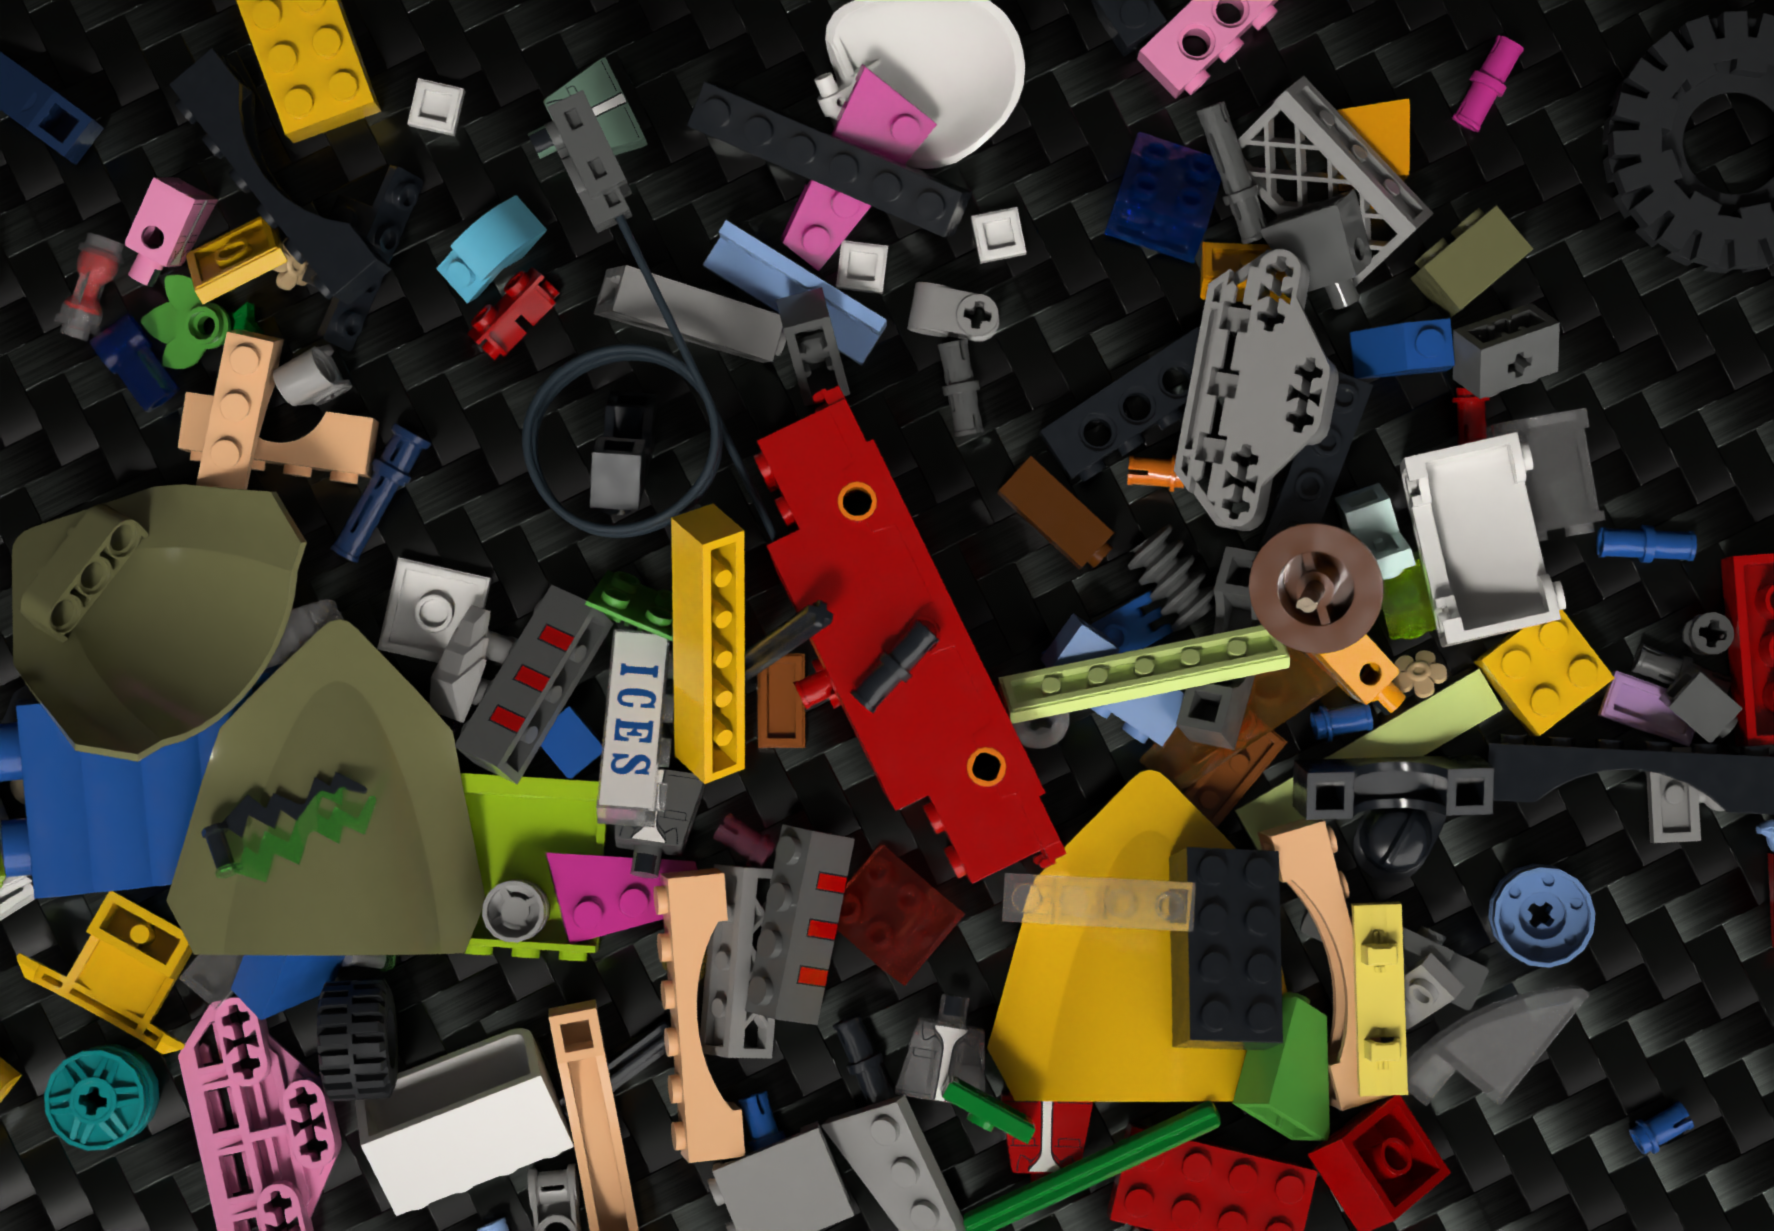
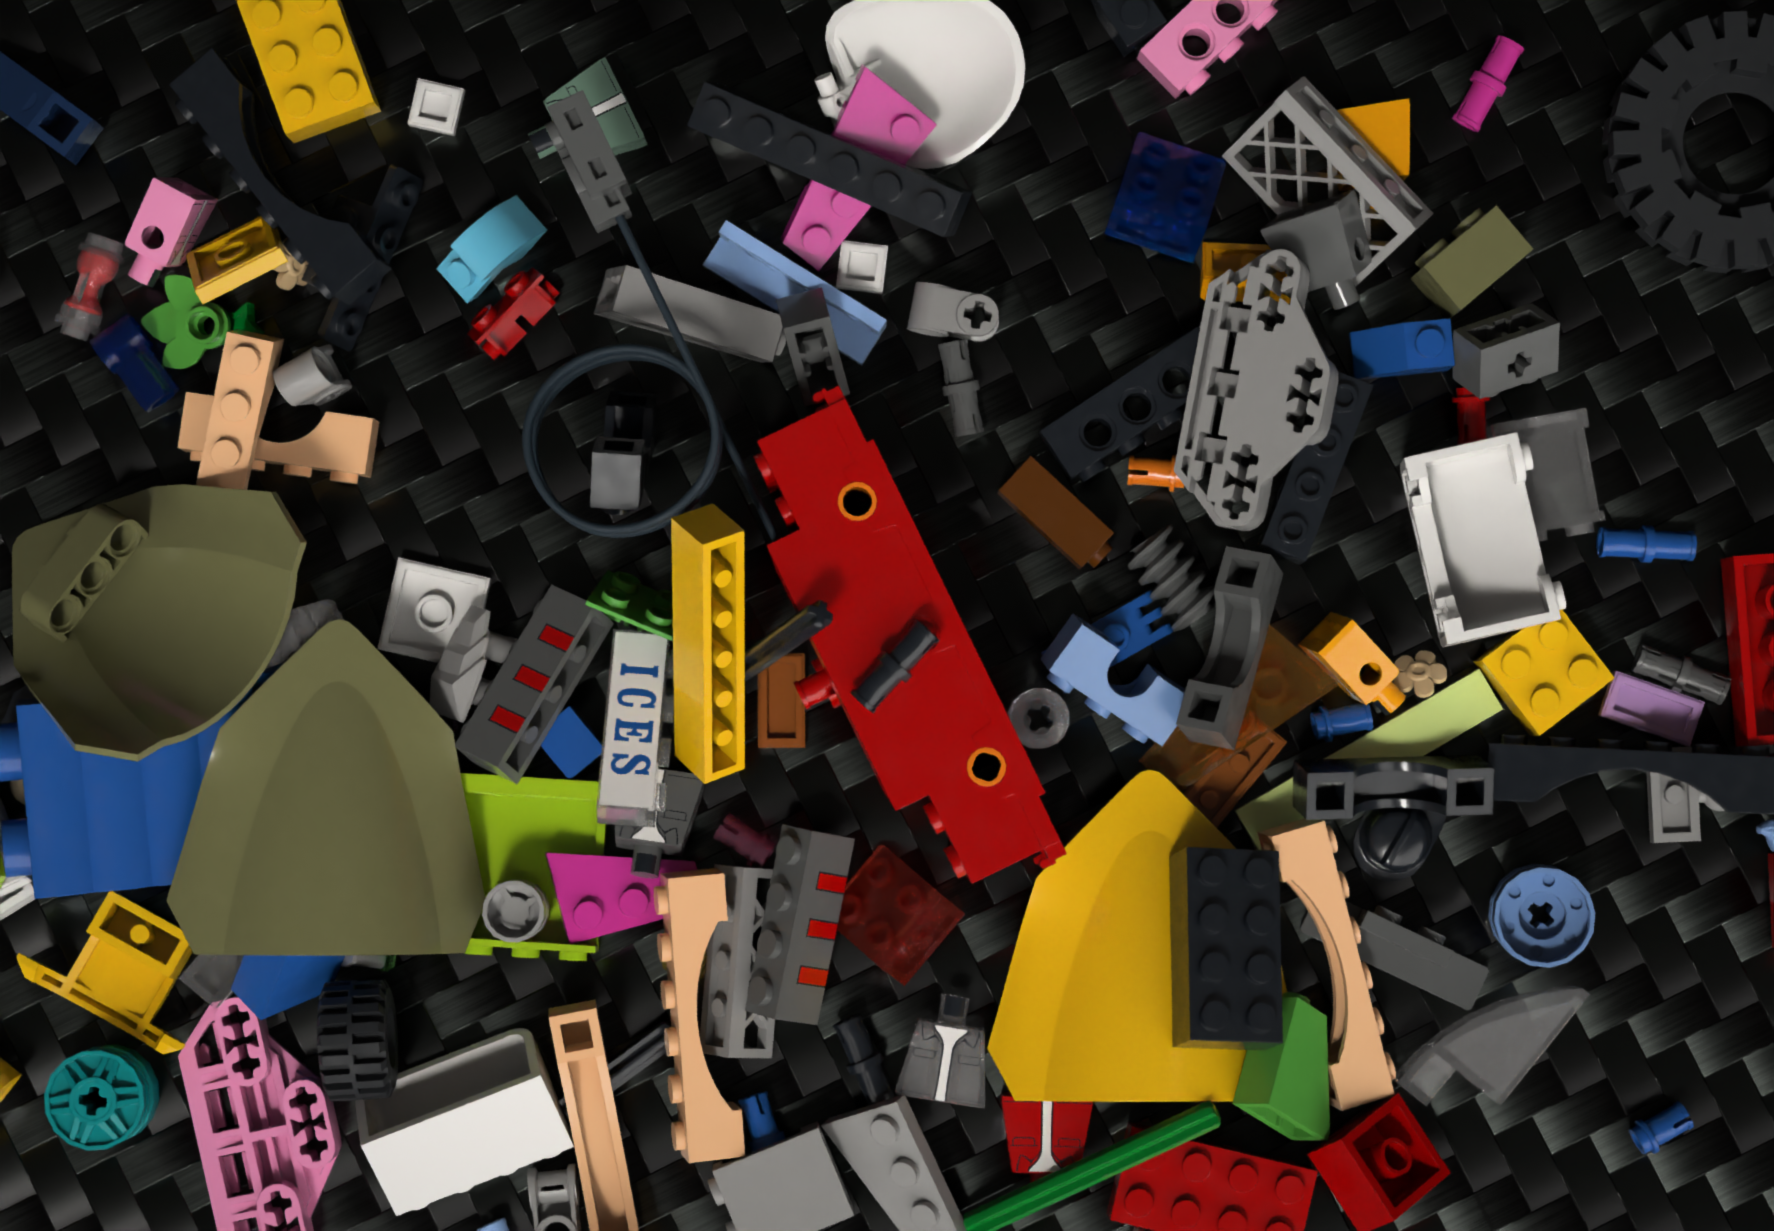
piece [201,772,377,883] -> none
dark blue pin [330,423,431,563] -> none
green plate [940,1074,1036,1144] -> none
white tile [971,207,1027,264] -> none
yellowish green tile [998,625,1290,724] -> none
clear slope [1002,873,1196,932] -> none
dark grey pin [1196,101,1267,244] -> none
reddish brown piece [1249,522,1384,654] -> none
light aqua brick [1334,483,1416,579] -> none
light yellow hinge [1351,902,1408,1097] -> none
clear neon green bracket [1382,559,1436,640] -> none
light grey plate [1403,951,1465,1030] -> none
dark grey brick [1659,663,1743,744] -> none
dark grey bush [1682,612,1734,656] -> none

